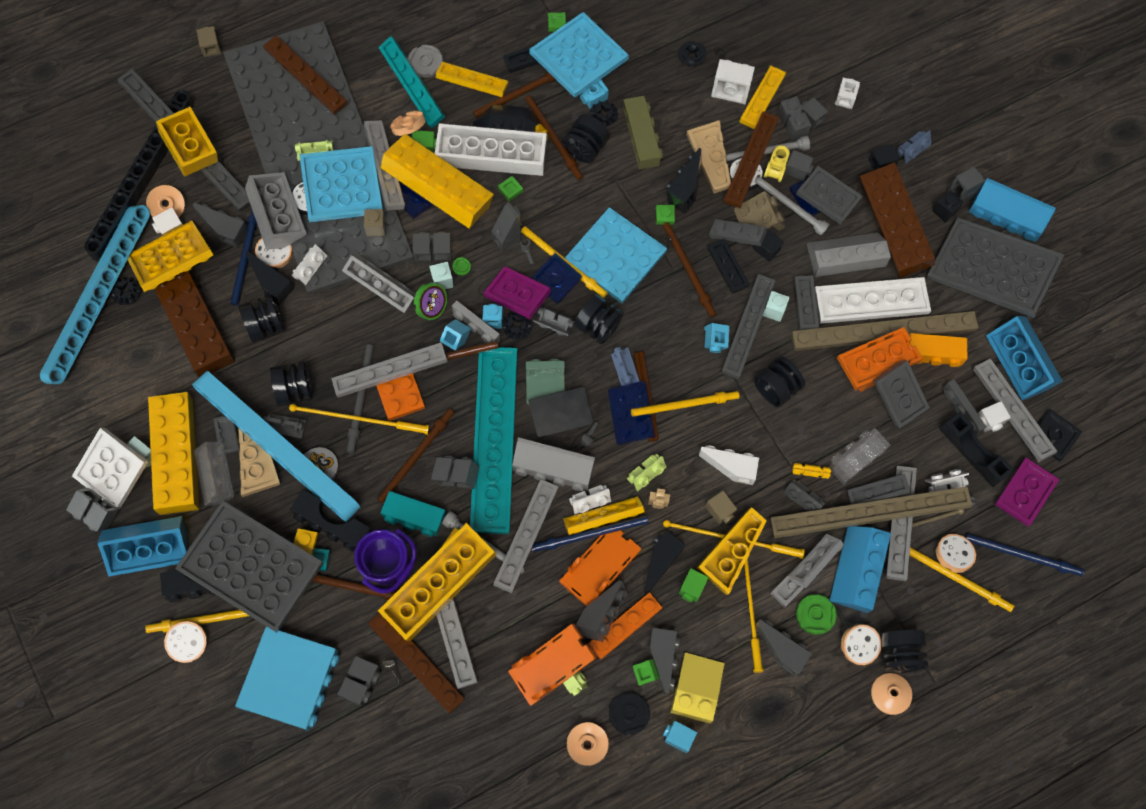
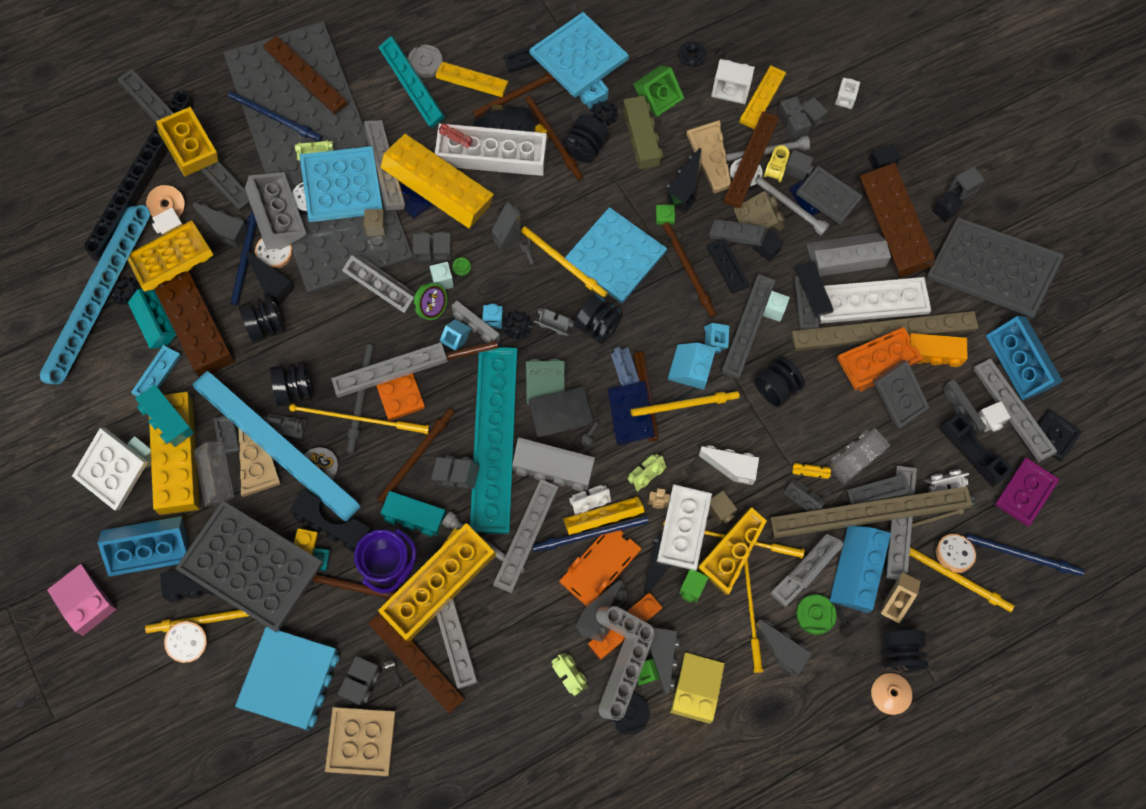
dark grey piece [66,488,119,532] -> none
dark tan brick [197,26,221,57] -> none
white hinge [292,244,327,285] -> none
light nougat tile [390,111,426,136] -> none
bright green brick [412,131,437,154] -> none
magenta plate [484,266,551,319] -> none
bright green plate [498,176,523,202] -> none
orange piece [508,624,597,706] -> none
clear blue plate [531,253,583,305] -> none
bright green plate [548,13,566,32] -> none
light nougat dish [567,723,609,766] -> none
medium azure brick [663,721,697,753] -> none
white tile [841,624,881,665] -> none
sand blue hinge [897,130,931,164] -> none
dark azure slope [969,178,1056,242] -> none
none -> bright pink slope [47,564,117,636]
none -> teal brick [128,289,176,349]
none -> medium azure plate [131,345,181,397]
none -> teal brick [135,384,194,447]
none -> dark blue bar [228,91,323,142]
none -> tan plate [325,707,396,777]
none -> clear red axle [439,124,473,148]
none -> light grey beam [596,606,654,720]
none -> bright green slope [633,66,684,117]
none -> white tile [657,484,712,571]
none -> medium azure slope [668,343,716,390]
none -> black tile [795,261,834,318]
none -> tan brick [881,572,921,623]

